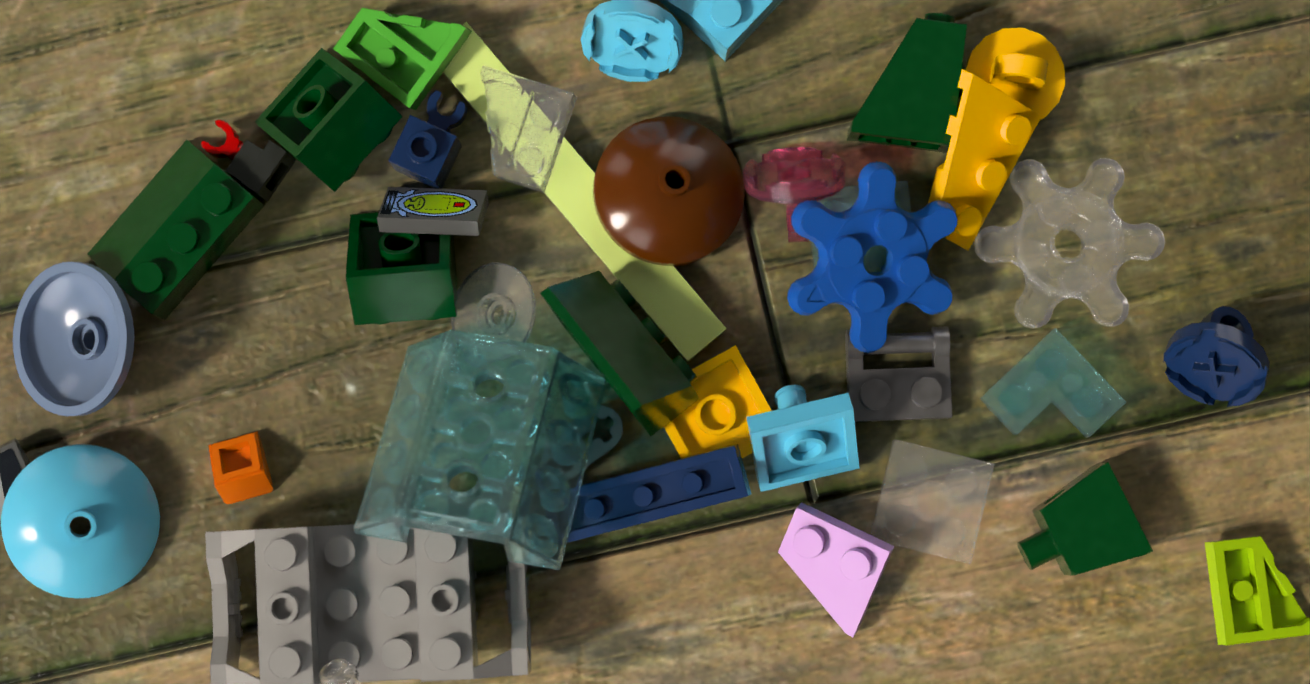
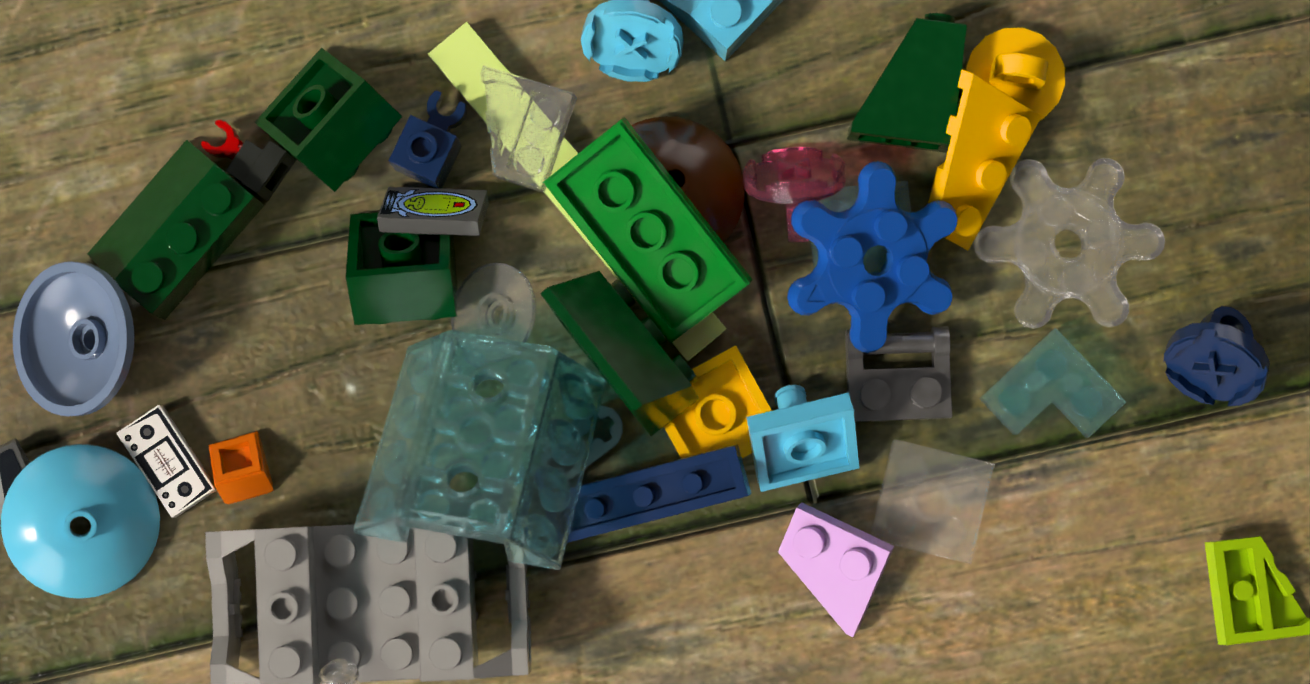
bright green wing [333,8,472,110] -> none
dark green torso [1017,462,1153,576] -> none
none -> tile [116,405,217,518]
none -> green tile [543,117,753,343]

